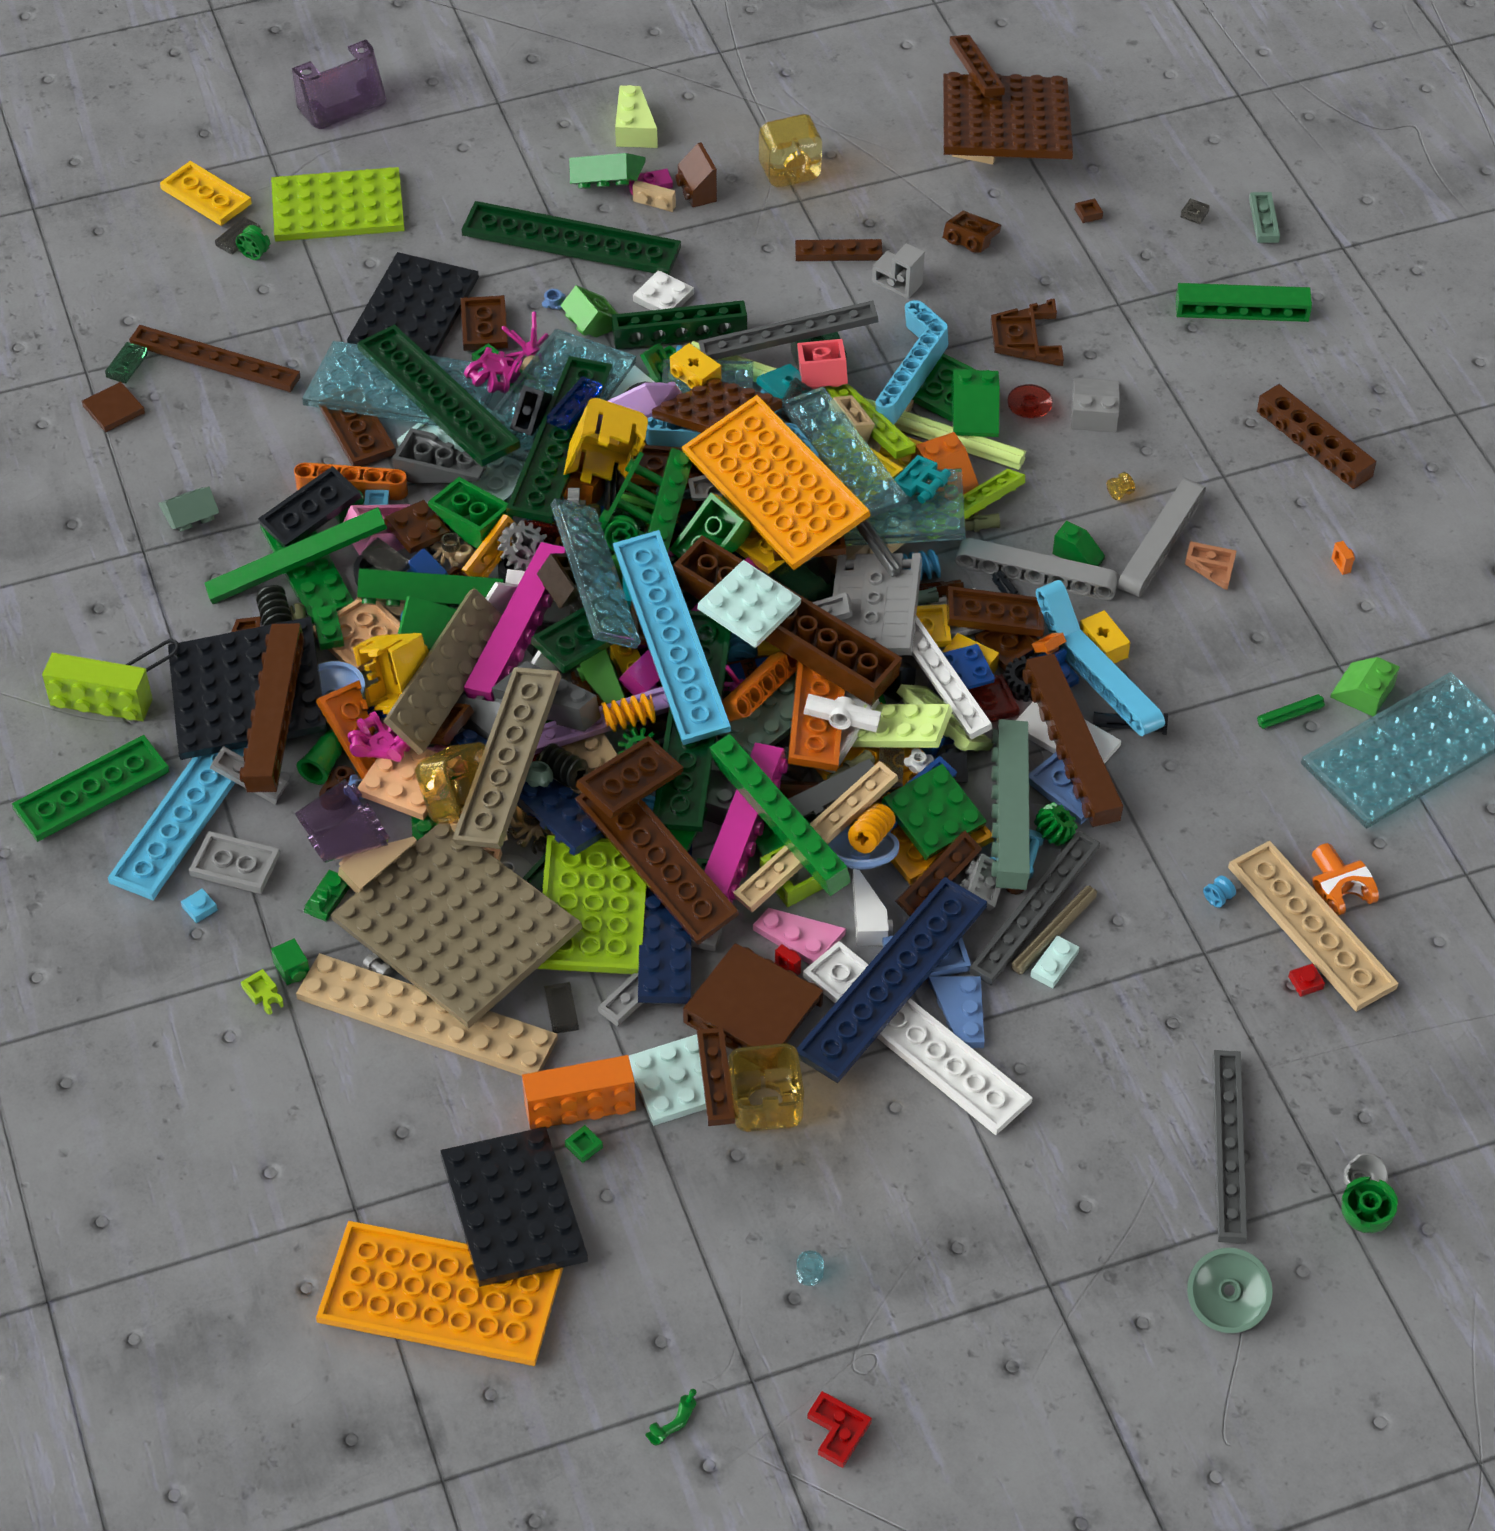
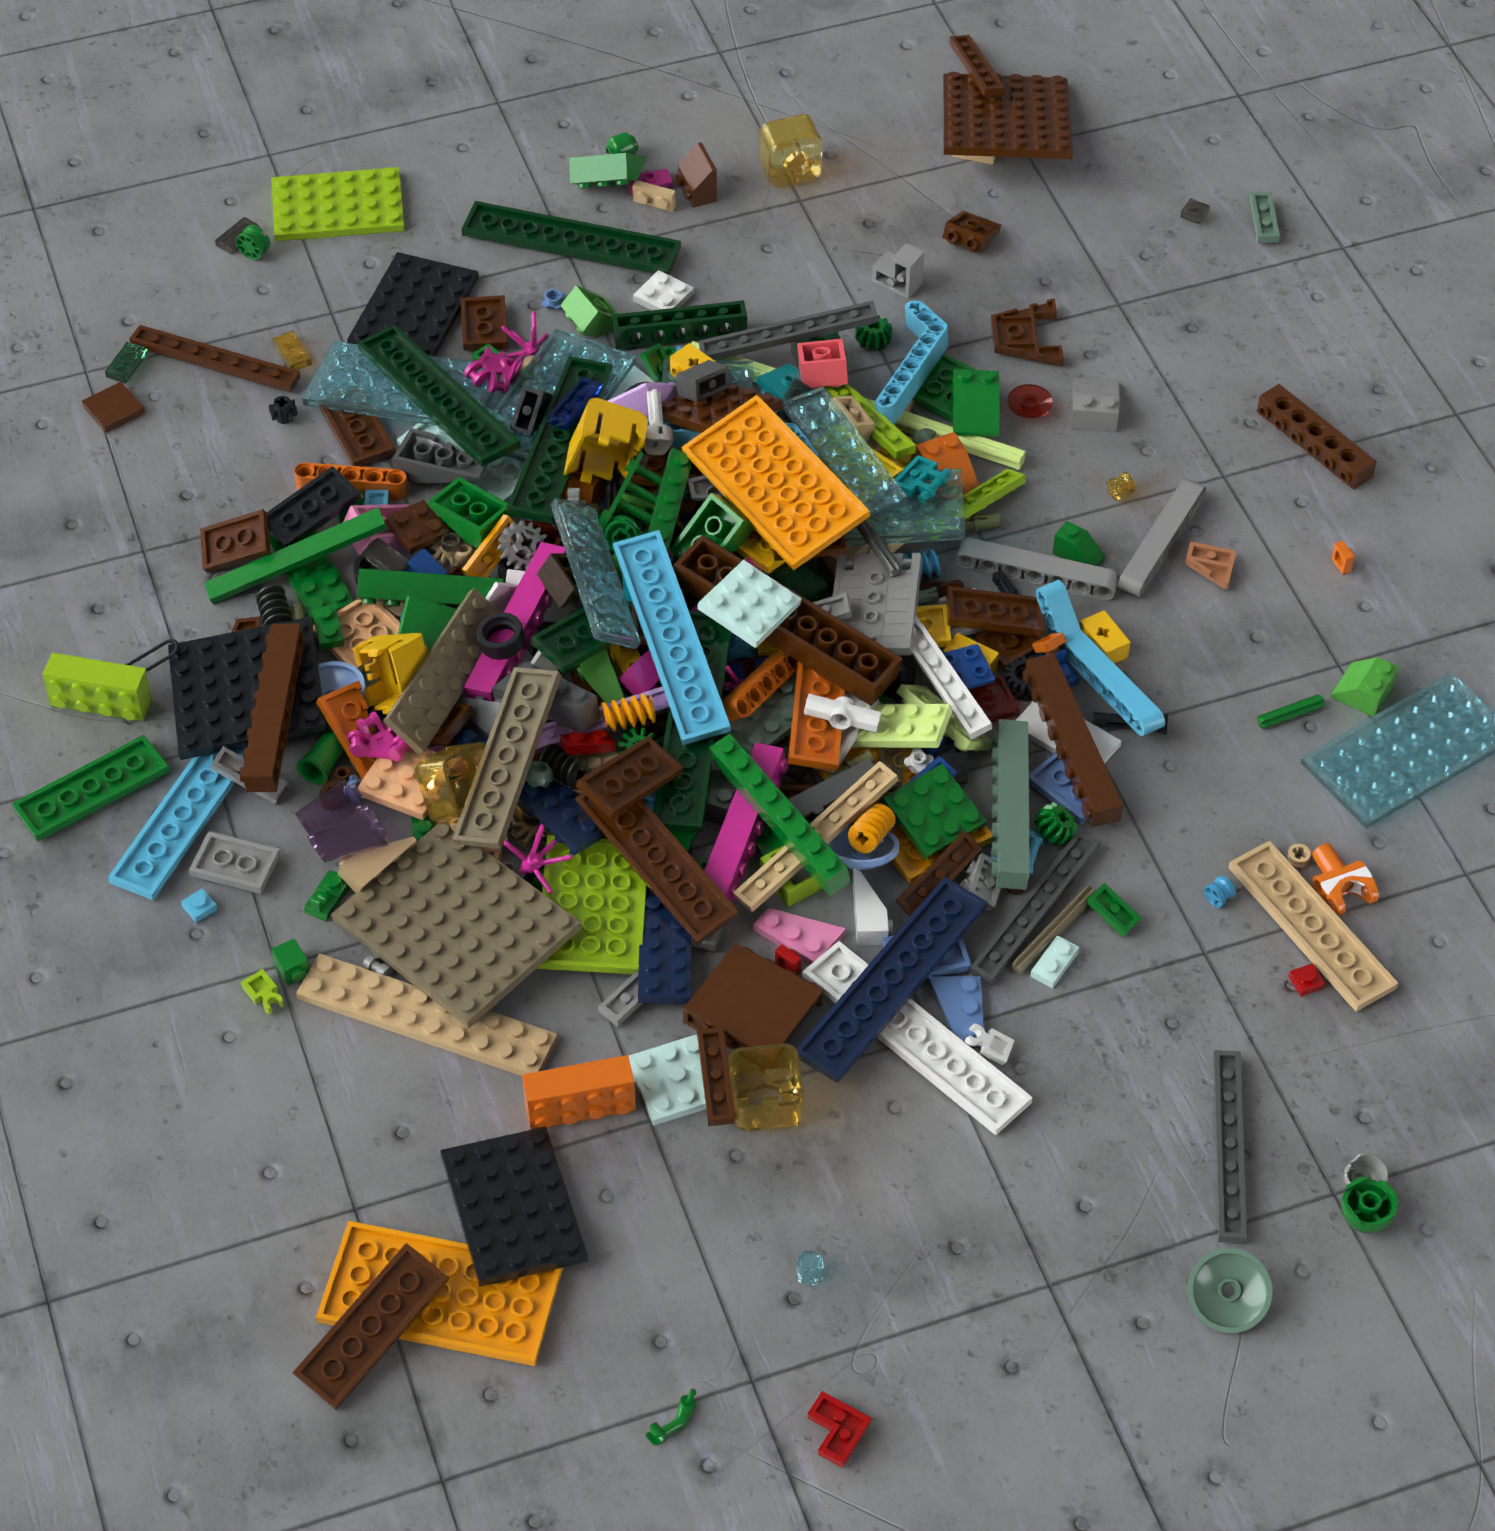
sand green slope [158,486,219,532] -> none
yellow plate [160,161,252,226] -> none
clear purple windscreen [292,40,387,129] -> none
clear smoke tile [544,982,579,1034] -> none
green plate [565,1125,603,1163] -> none
yellowish green wedge [615,85,658,148] -> none
reddish brown plate [795,239,883,261] -> none
reddish brown plate [1074,198,1103,223] -> none
green brick [1176,283,1312,322] -> none
none -> reddish brown plate [200,509,271,573]
none -> black gear [269,396,298,424]
none -> clear yellow plate [272,331,312,370]
none -> reddish brown plate [292,1243,449,1410]
none -> black tyre [476,612,525,660]
none -> dark pink plant [504,824,572,894]
none -> red plate [559,730,616,755]
none -> green head [605,132,638,155]
none -> white piece [644,389,673,456]
none -> dark grey brick [676,360,730,402]
none -> green gear [855,315,892,351]
none -> sand green plate [912,428,940,444]
none -> white plate [965,1024,1015,1065]
none -> green plate [1087,882,1142,938]
none -> tan bush [1287,844,1311,869]

